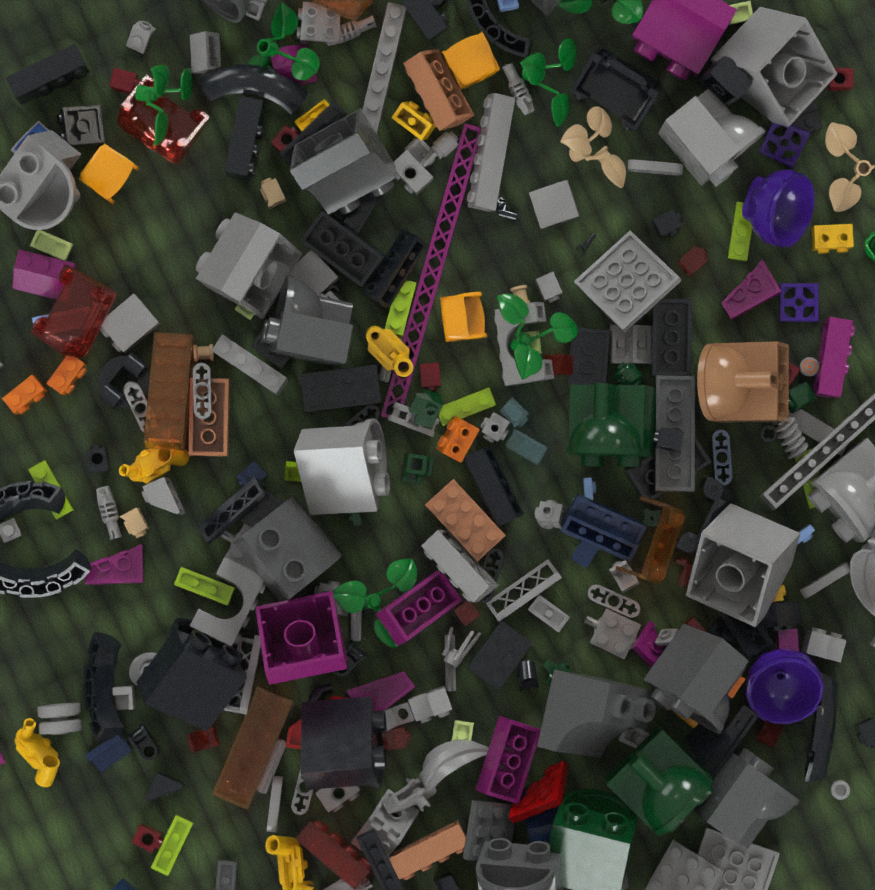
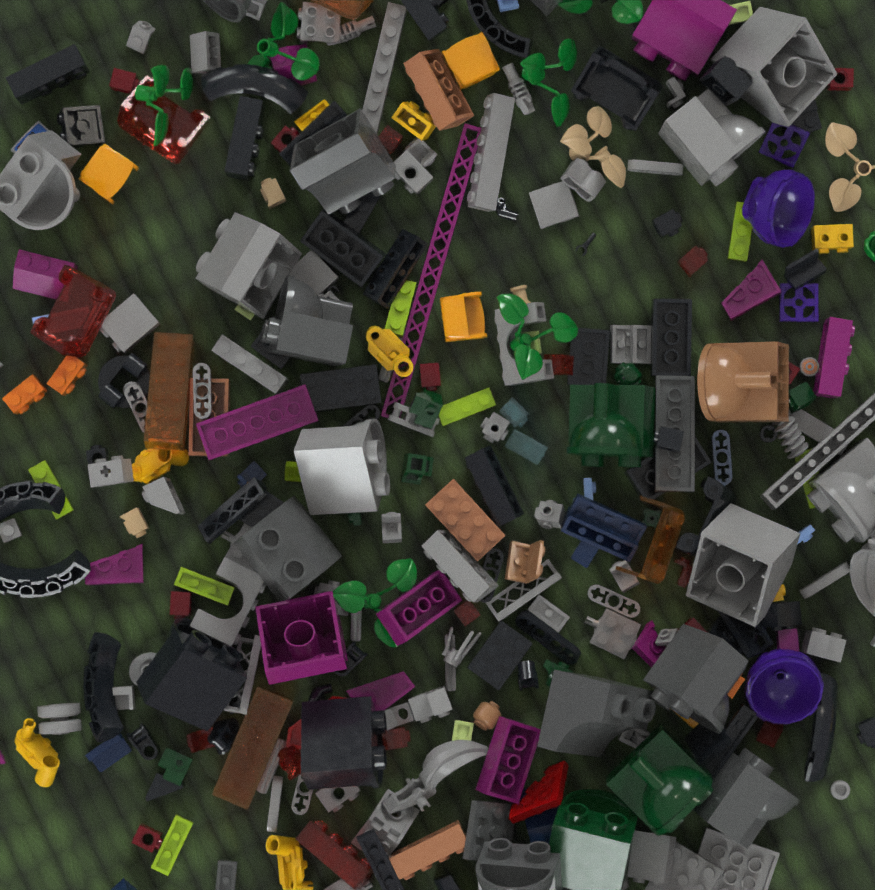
yellowish green plate [30,230,73,261] -> none
light grey hinge [96,486,122,540] -> none
tan bush [193,344,214,362] -> none
light grey brick [431,131,459,159] -> none
orange brick [436,415,480,463] -> none
light grey brick [535,272,563,303] -> none
light grey plate [574,231,681,333] -> none
none -> light grey brick [88,455,134,487]
none -> dark green brick [158,747,193,786]
none -> dark red brick [169,591,192,619]
none -> magenta plate [196,385,319,461]
none -> black piece [207,717,240,755]
none -> clear red brick [277,745,301,780]
none -> clear red brick [378,124,403,155]
none -> light grey bracket [381,512,402,543]
none -> medium nougat head [473,701,501,731]
none -> medium nougat bracket [505,540,546,584]
none -> black beam [515,610,581,665]
none -> light grey brick [560,158,606,202]
none -> light grey brick [627,830,676,887]
none -> light grey bracket [666,77,686,109]
none -> black panel [784,248,827,291]

